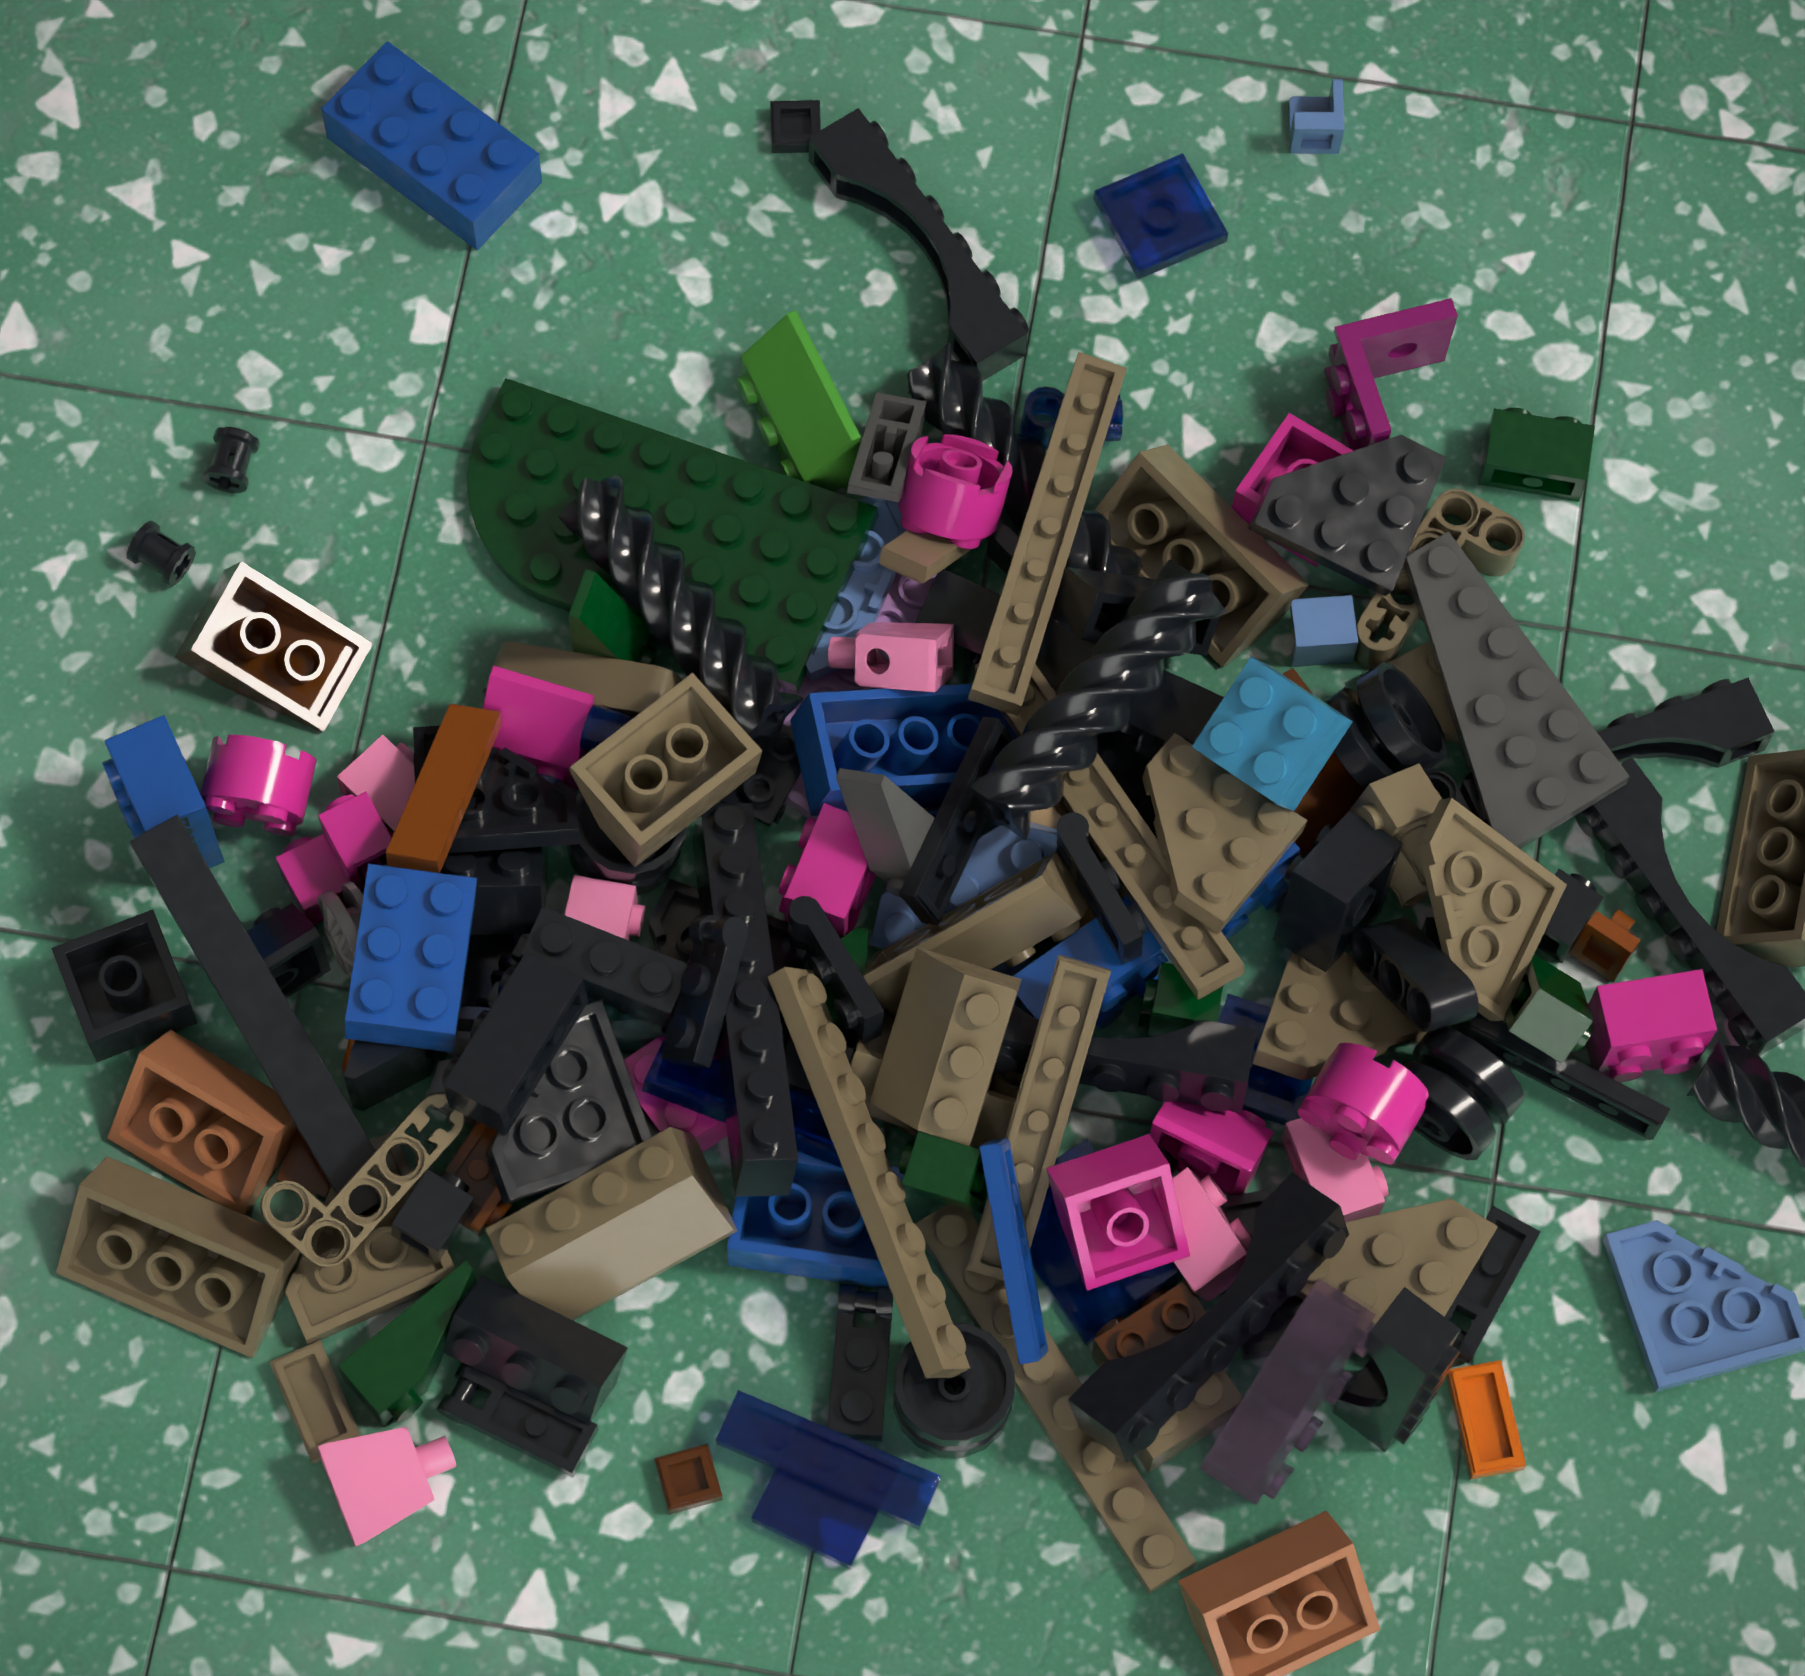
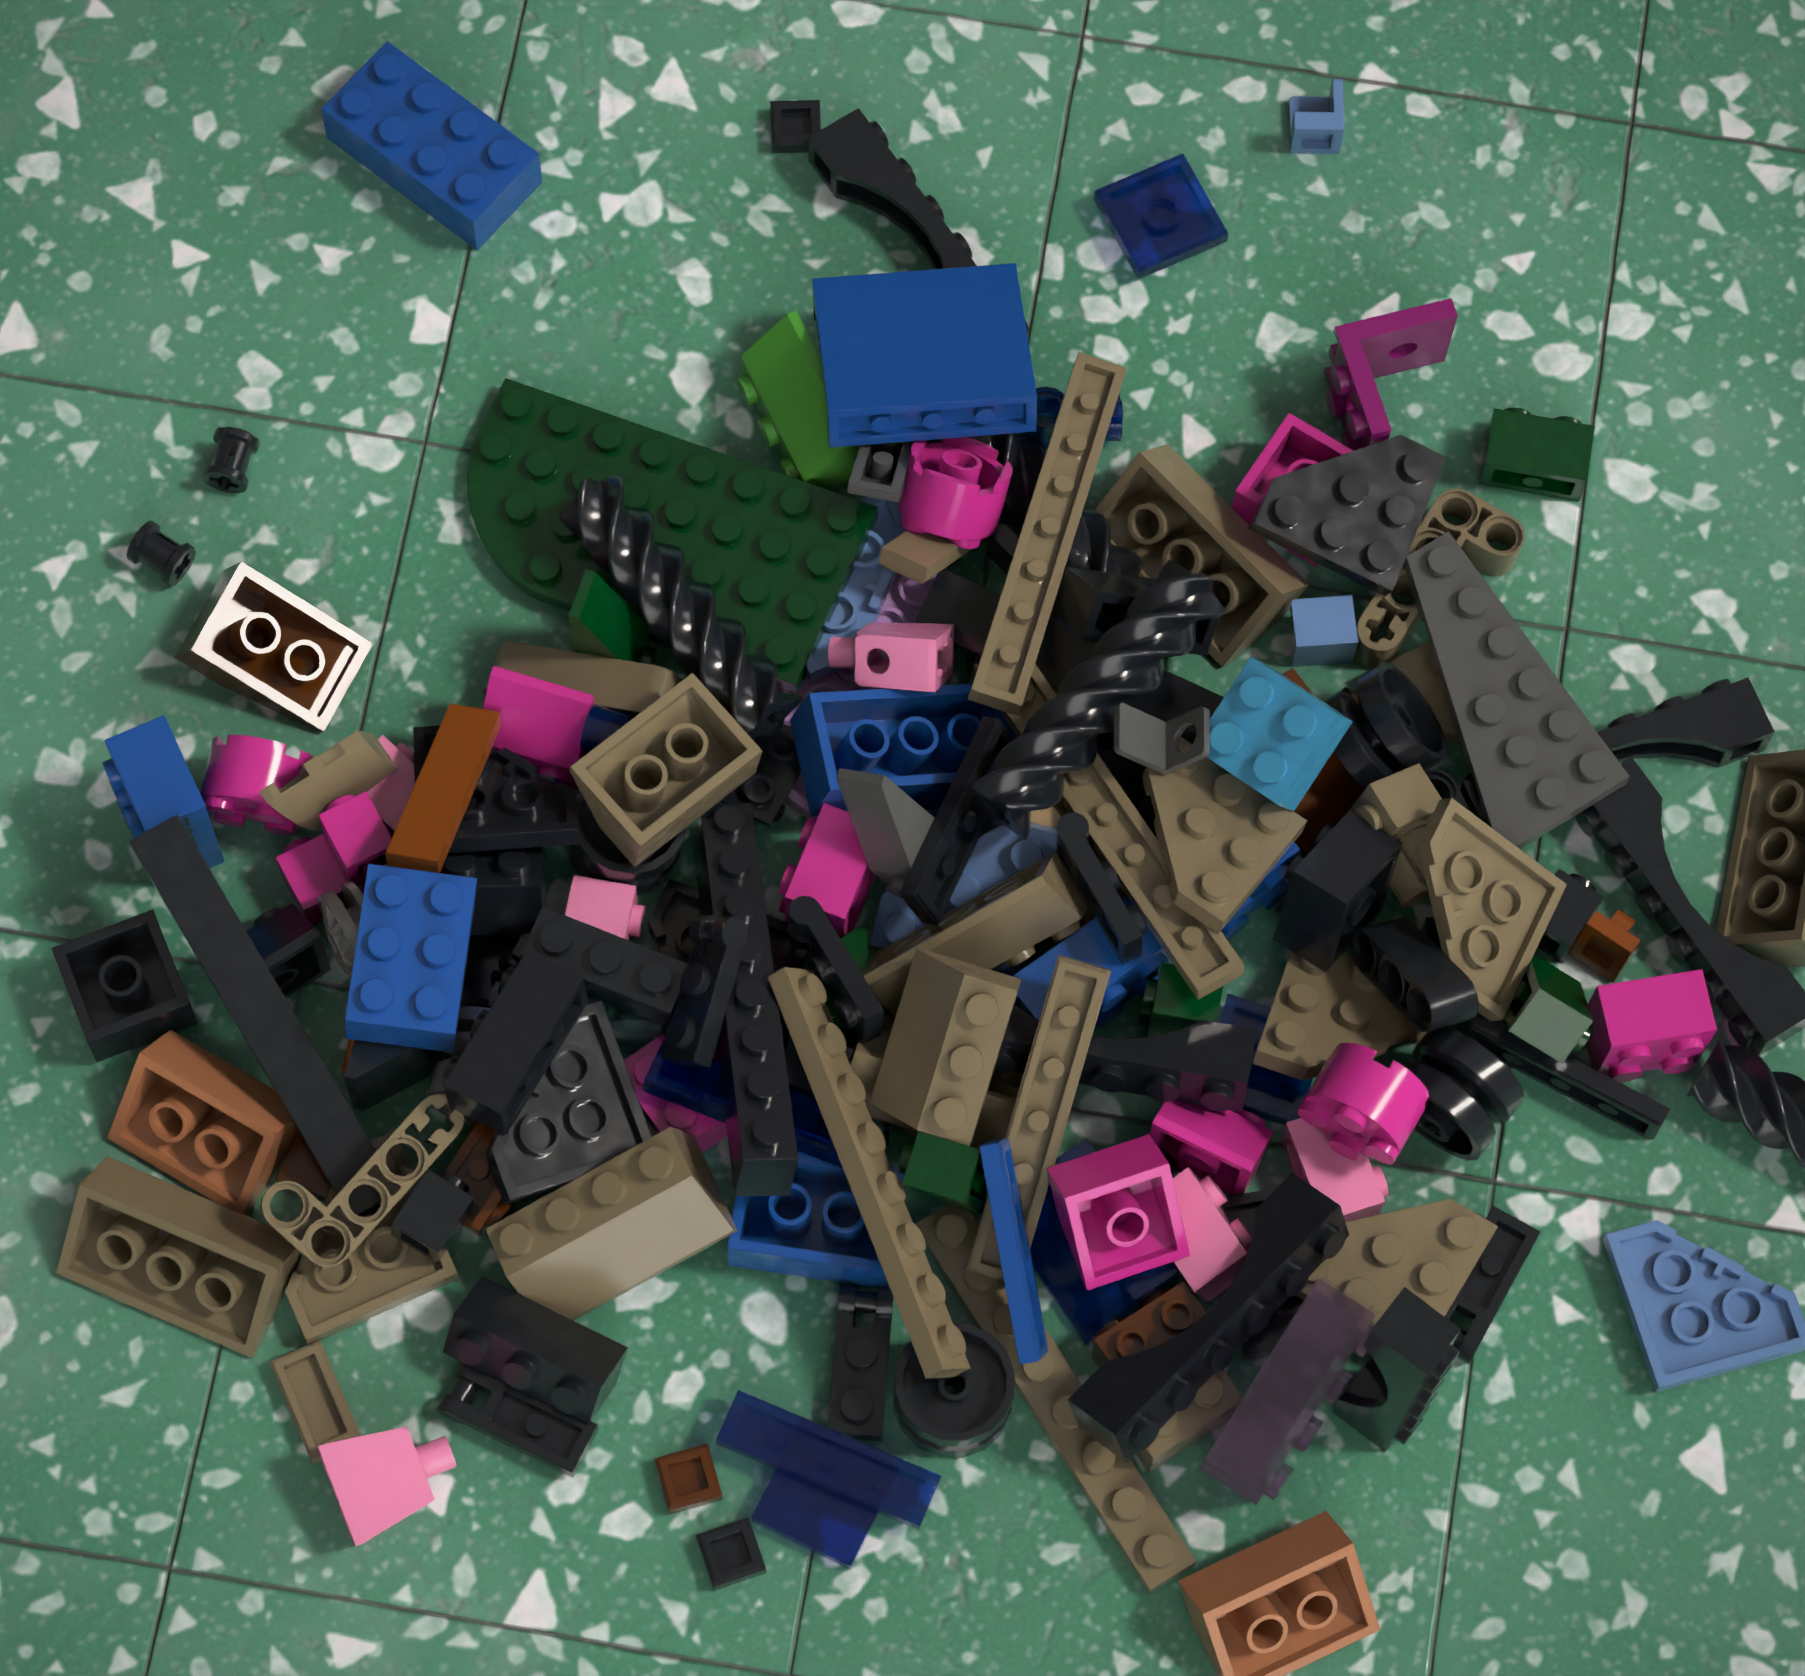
dark green slope [338,1261,477,1427] -> none
orange tile [1446,1360,1526,1480] -> none
none -> dark tan slope [259,730,398,832]
none -> black tile [696,1517,766,1591]
none -> blue panel [812,263,1037,448]
none -> dark grey bracket [1114,703,1210,775]

